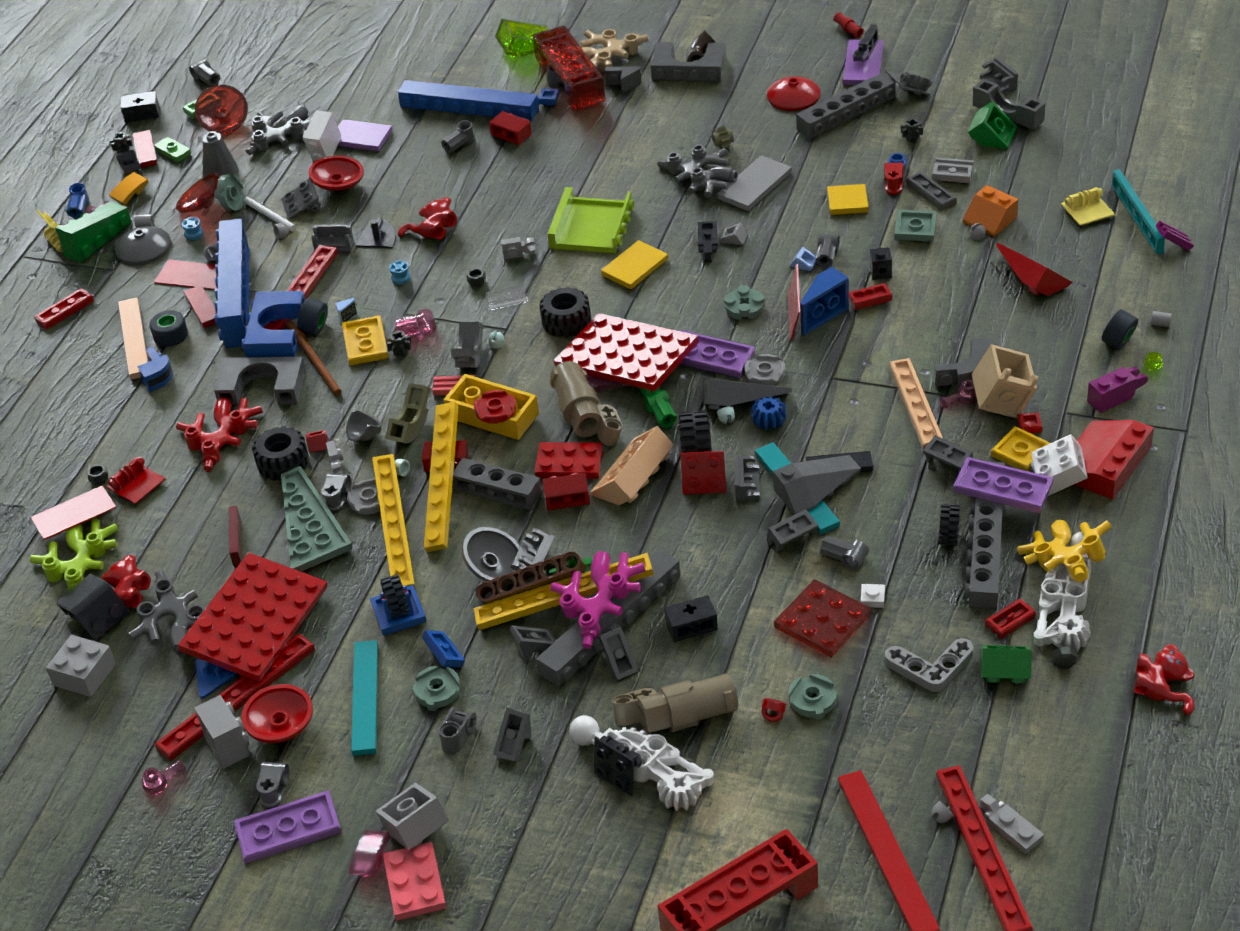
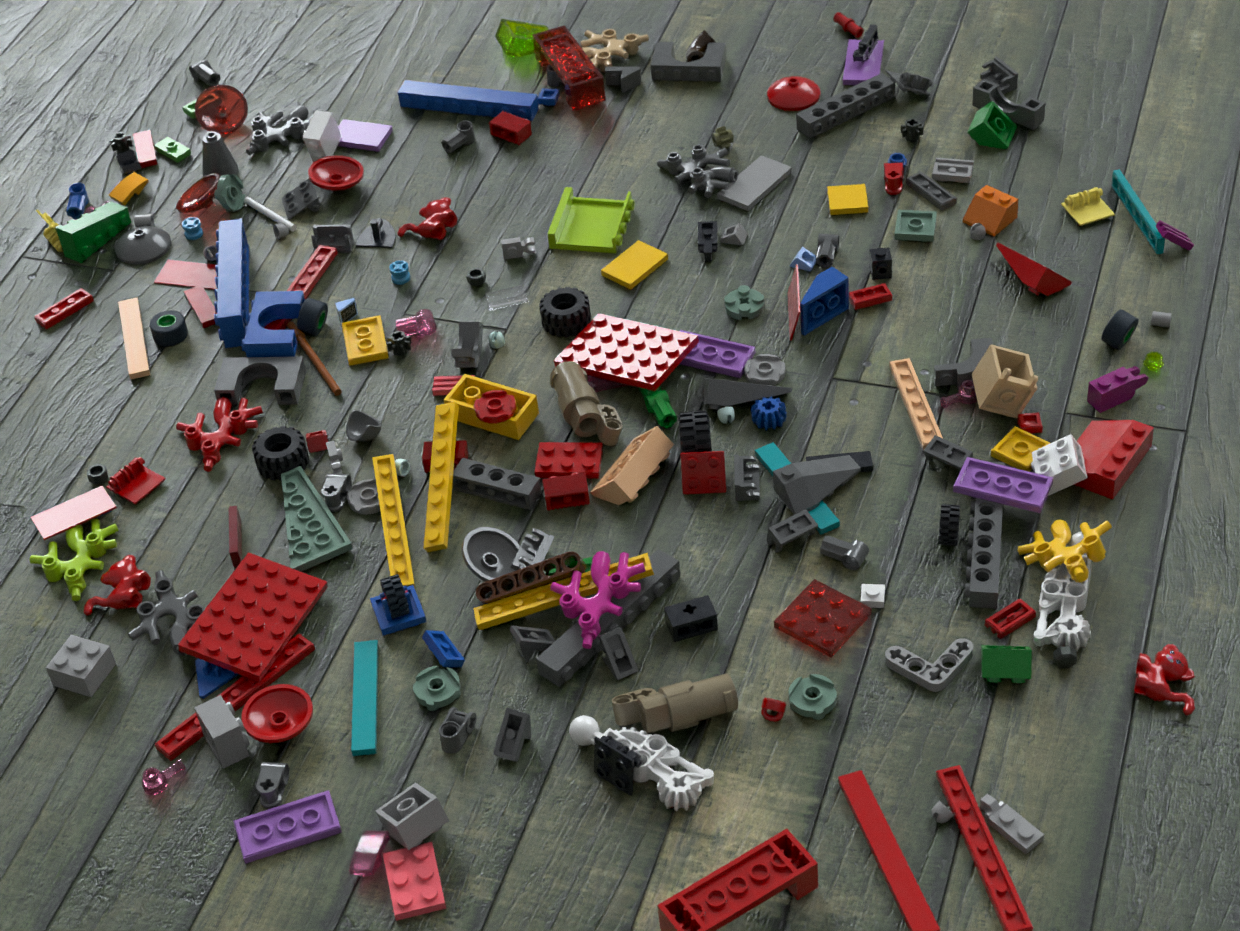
black piece [56,574,130,641] -> none
black brick [121,91,160,122] -> none
brick [137,346,173,392] -> none
olive arch [385,383,431,443] -> none

